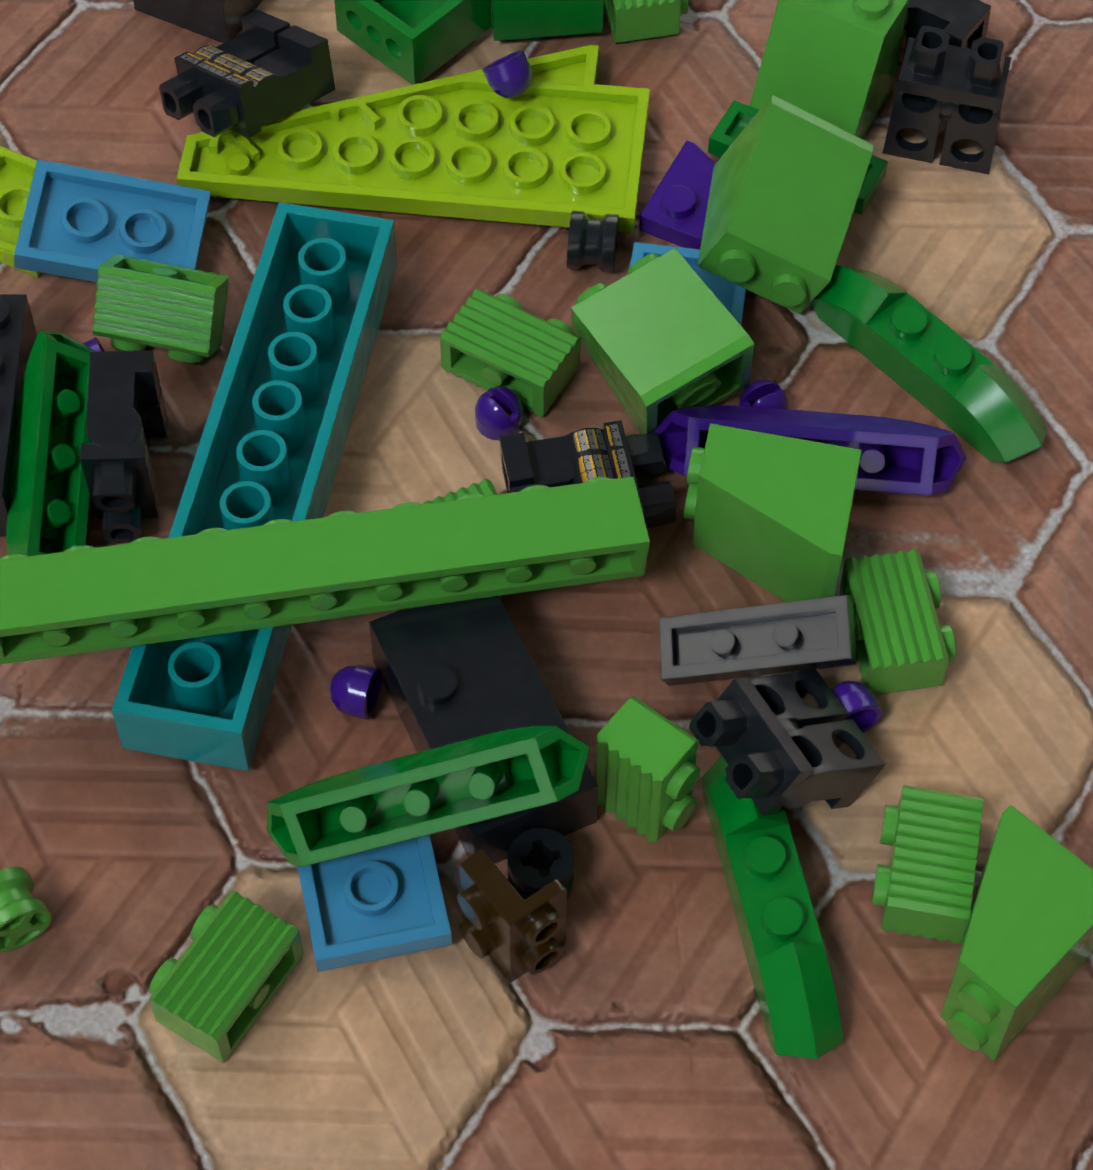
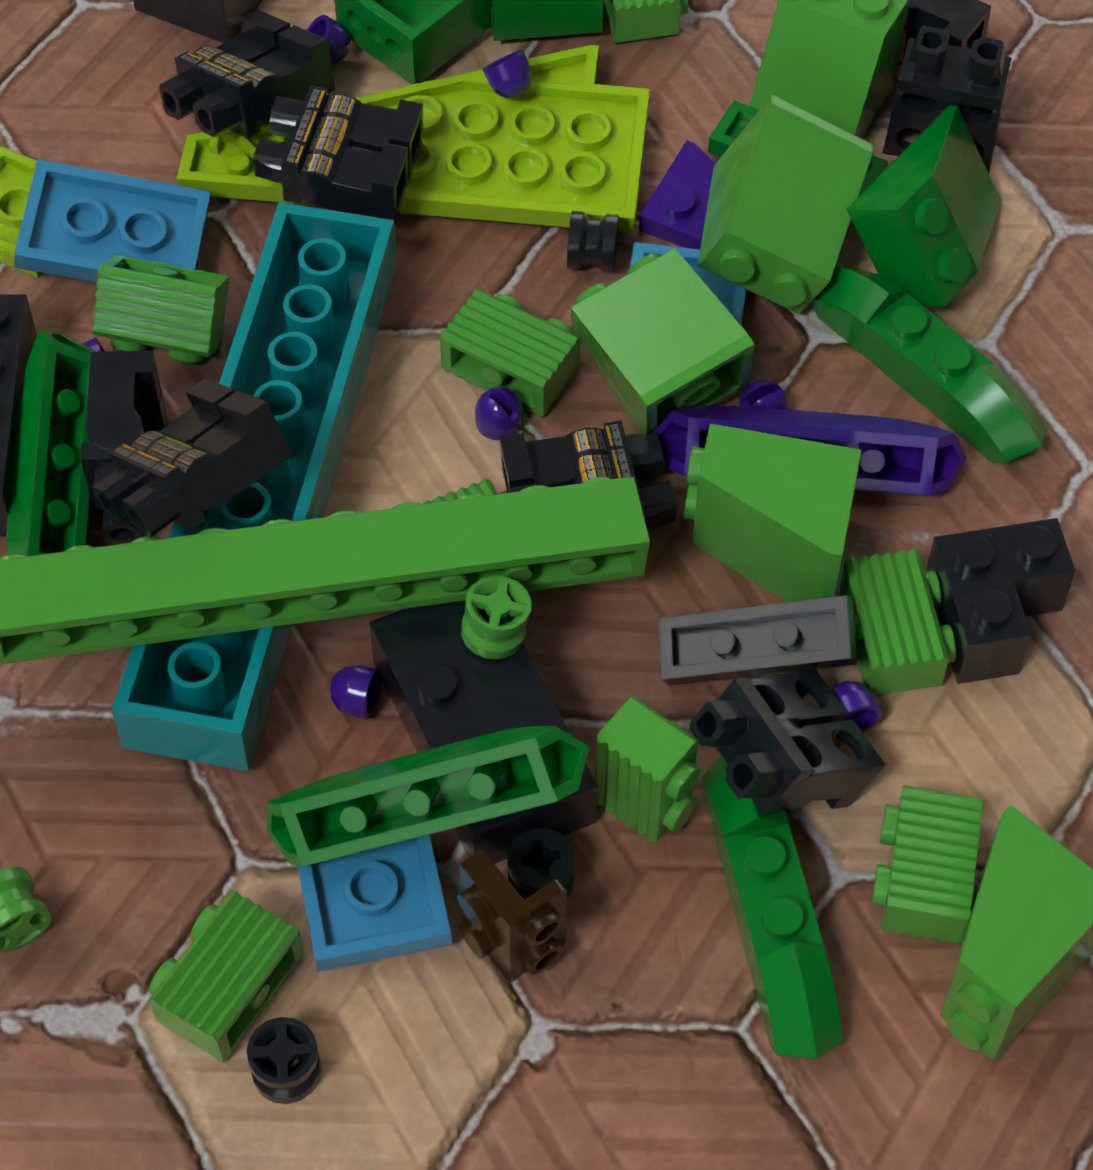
none -> black hips [92,379,293,538]
none -> black wheel [246,1017,321,1104]
none -> black hips [254,85,423,225]
none -> dark purple hinge [307,15,351,64]
none -> bright green wheel [461,576,531,660]
none -> green slope [846,105,1001,307]
none -> black brick [926,518,1076,684]

